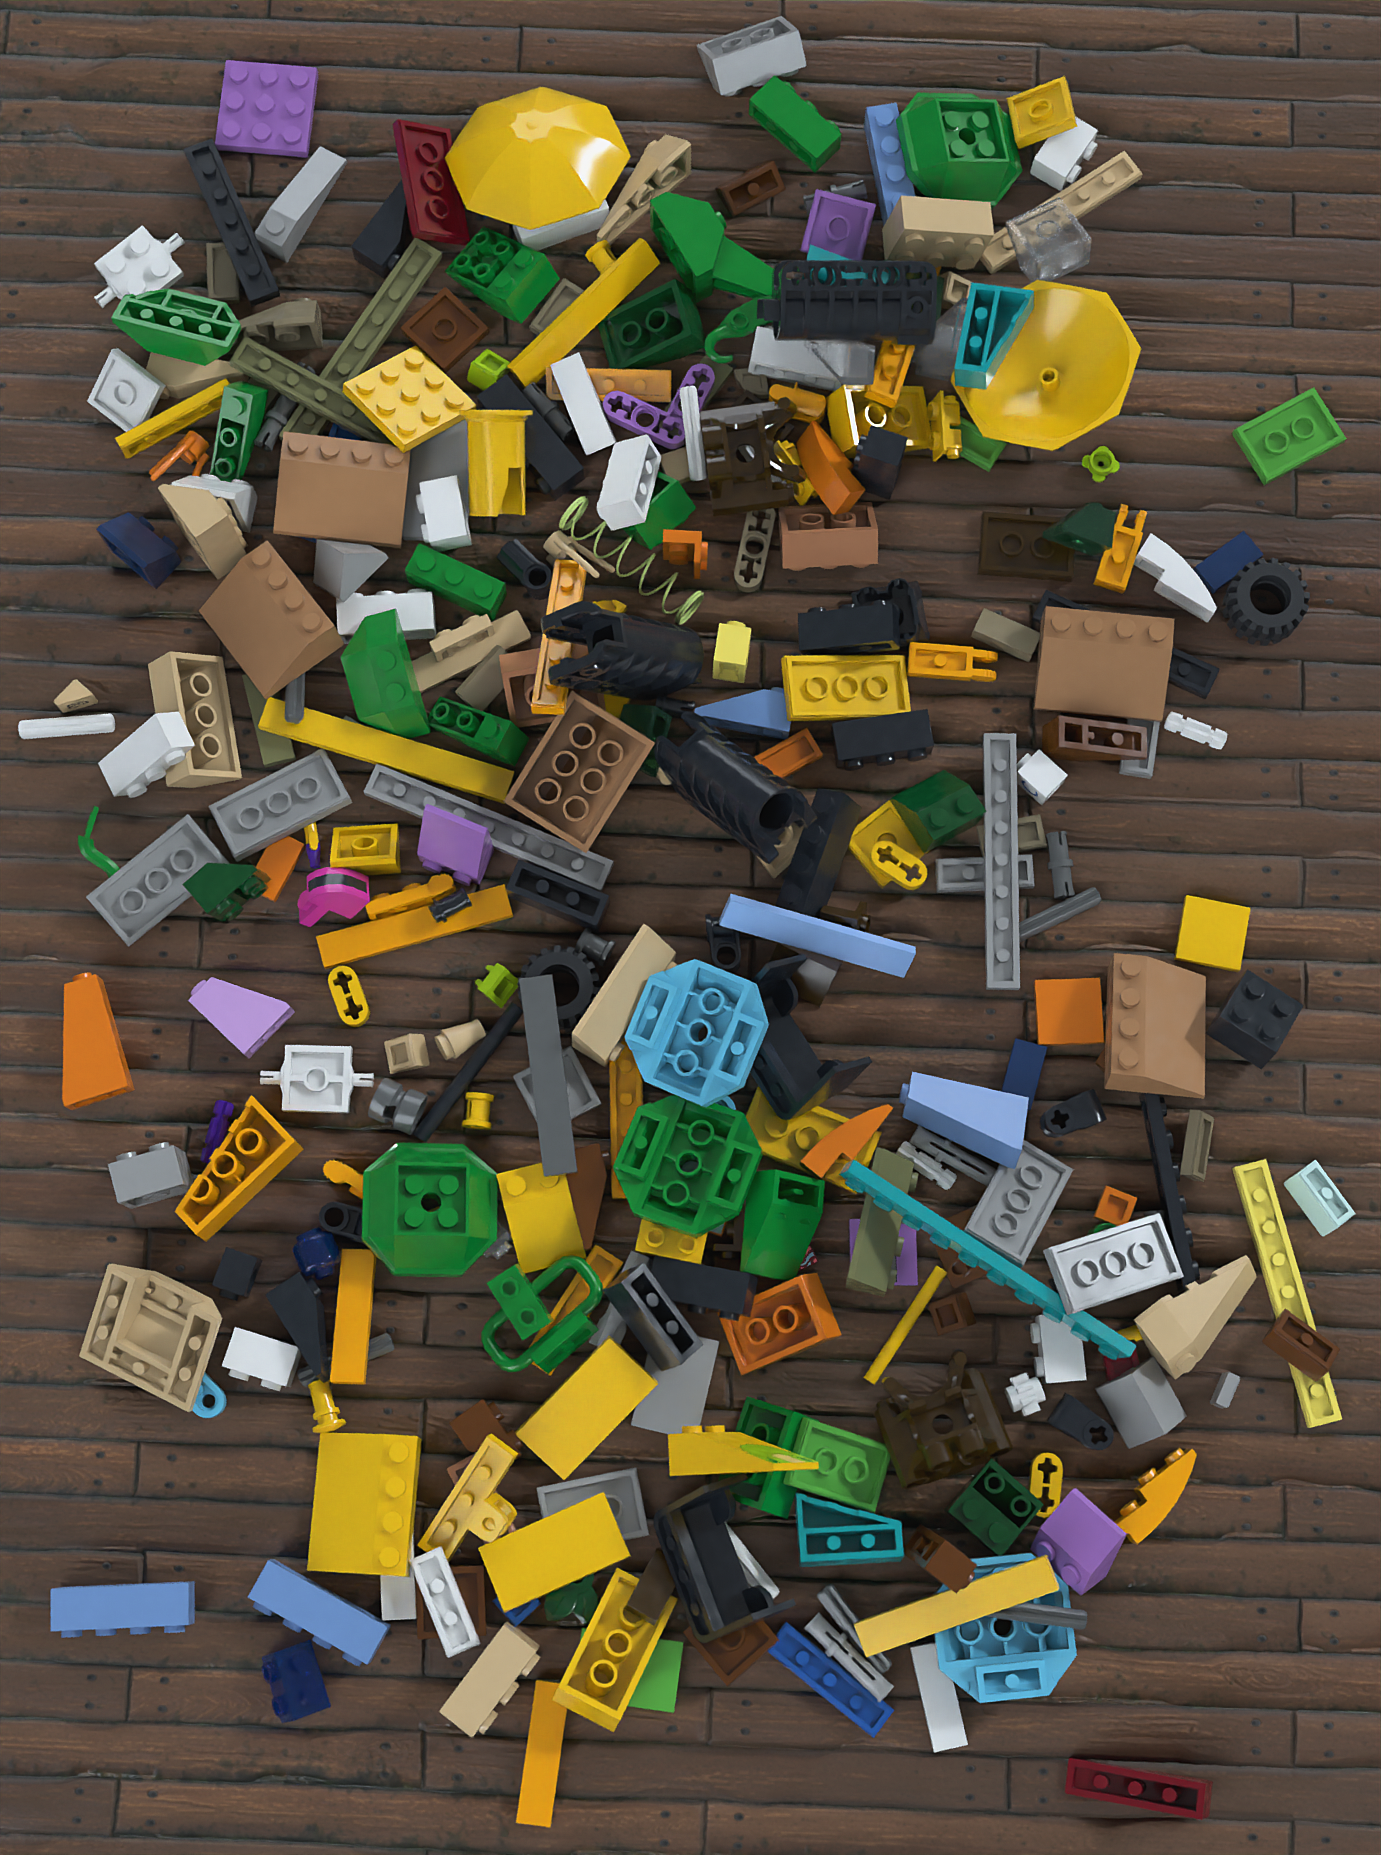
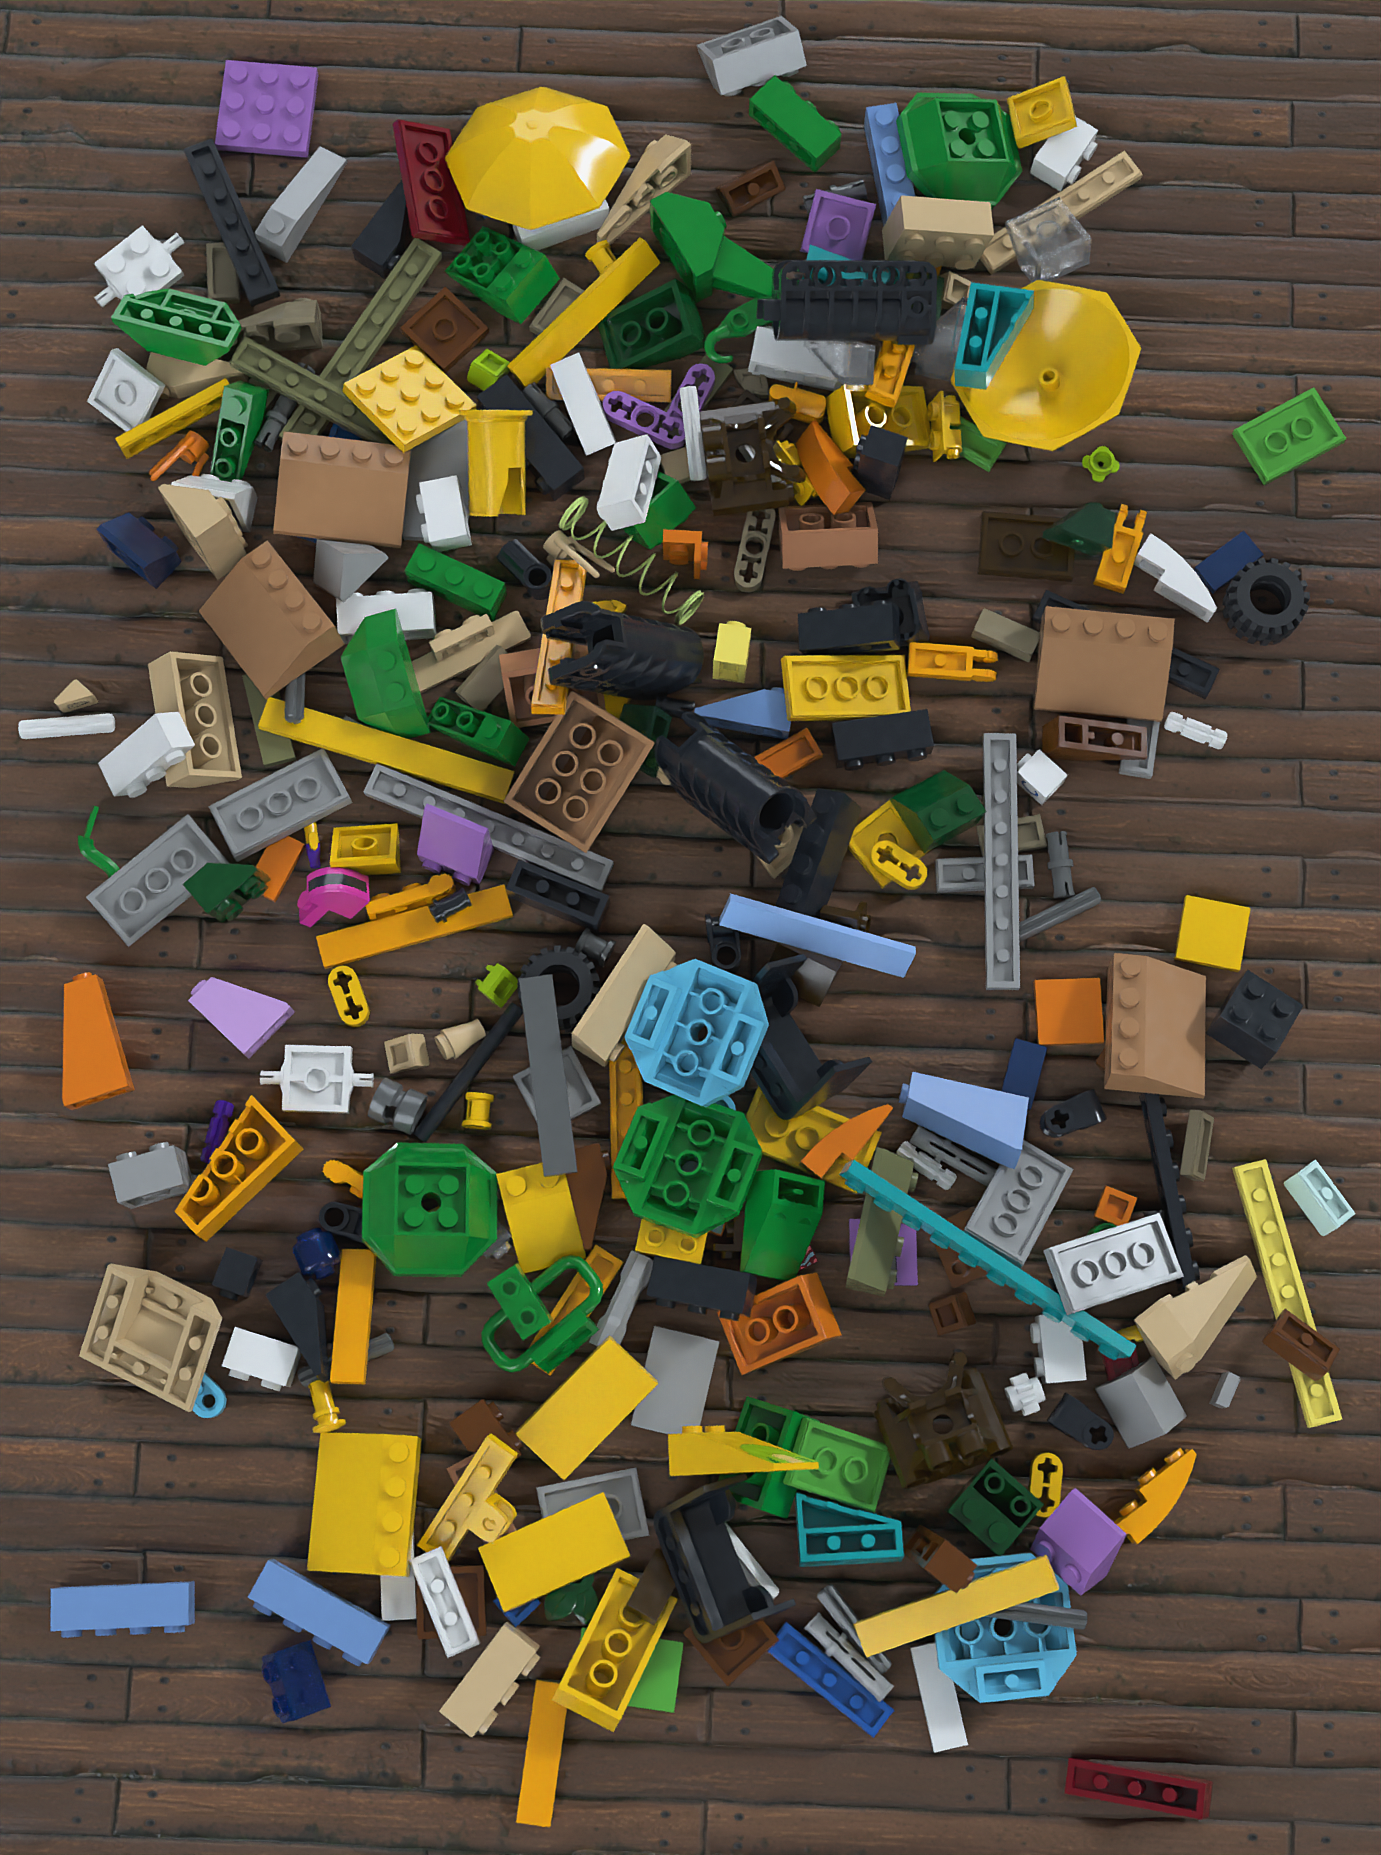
black brick [602,1263,703,1372] -> none
yellow bar [863,1266,947,1385] -> none

